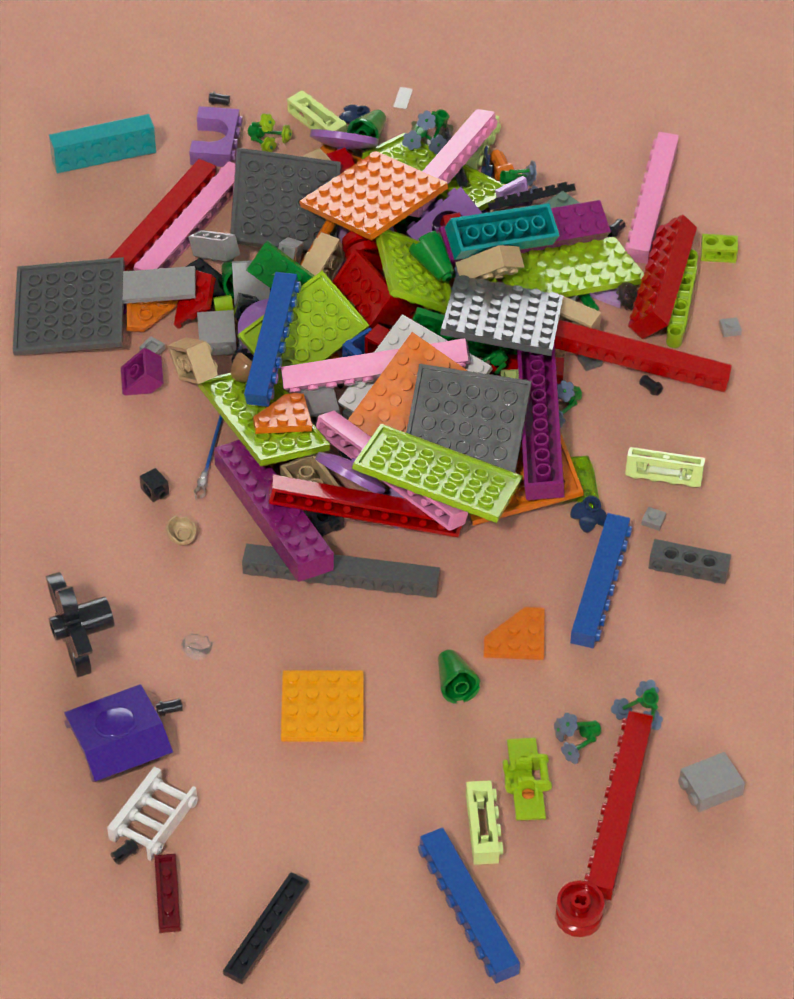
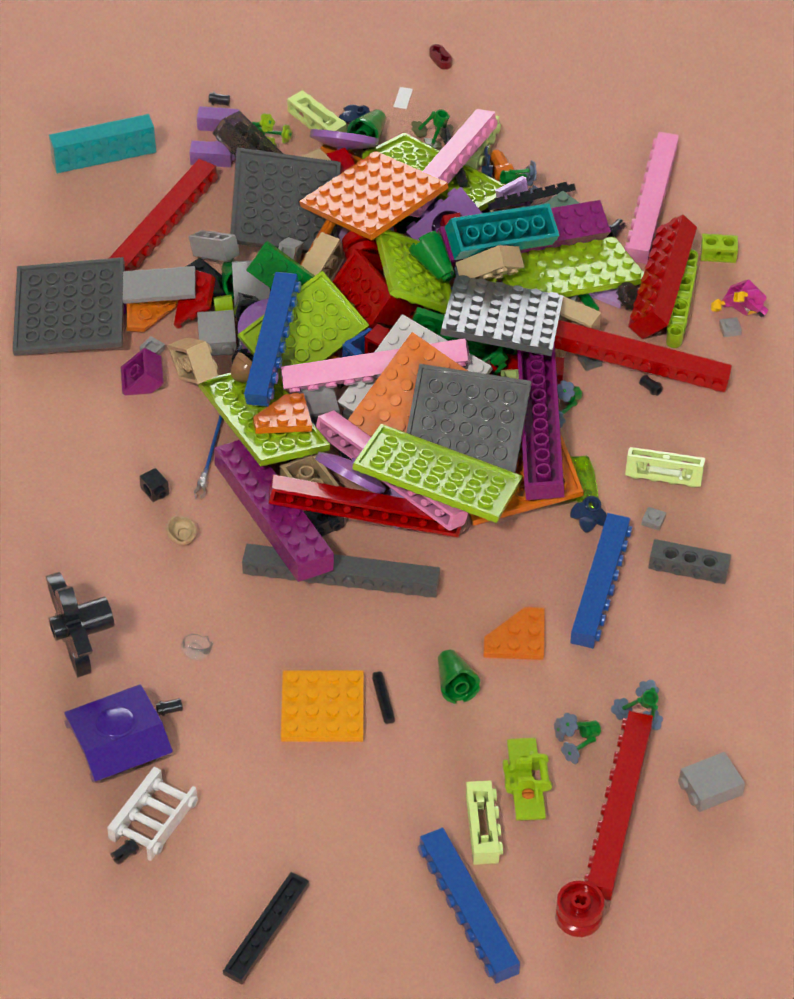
bright pink brick [134,161,235,271] -> none
dark red tile [154,854,181,933] -> none
sand blue plant [402,110,447,154] -> none
none -> clear smoke slope [212,111,283,156]
none -> black axle [372,671,395,724]
none -> dark red beam [429,44,452,70]
none -> dark pink torso [711,279,768,317]

